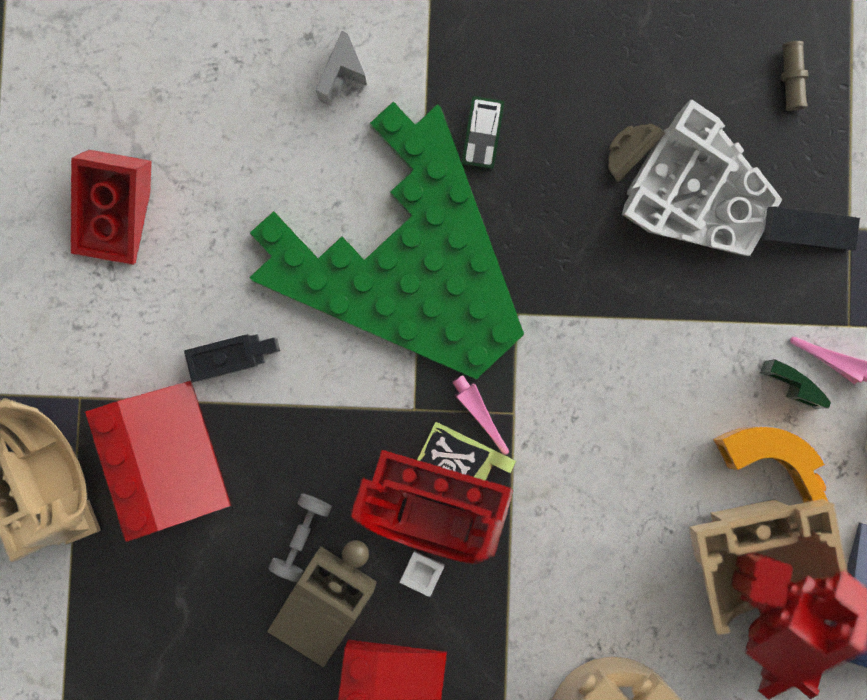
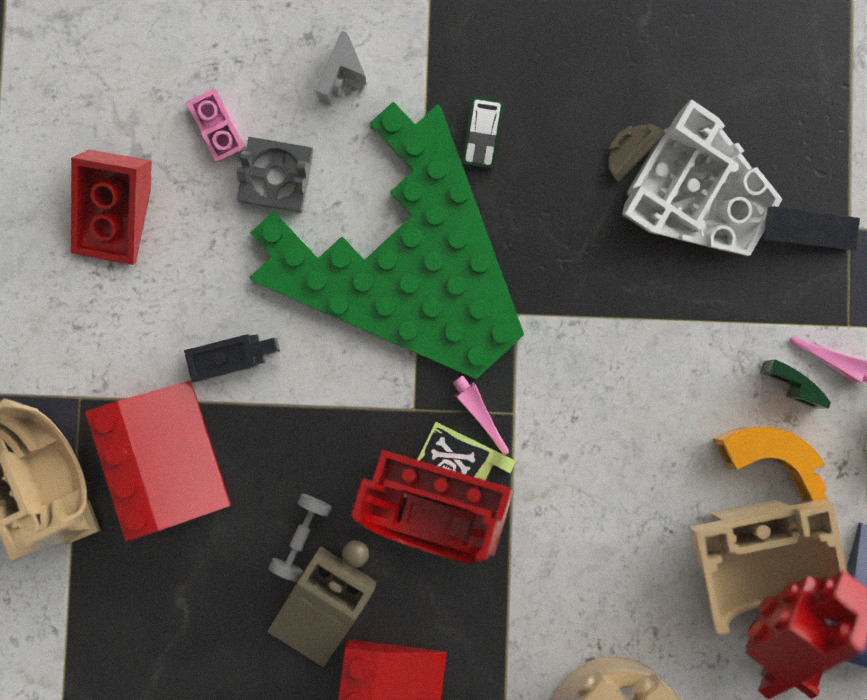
white plate [400,550,444,597] -> none
red brick [731,552,793,611] -> none
dark tan pin [781,41,808,111] -> none
none -> bright pink slope [186,88,245,162]
none -> dark grey piece [237,136,314,213]

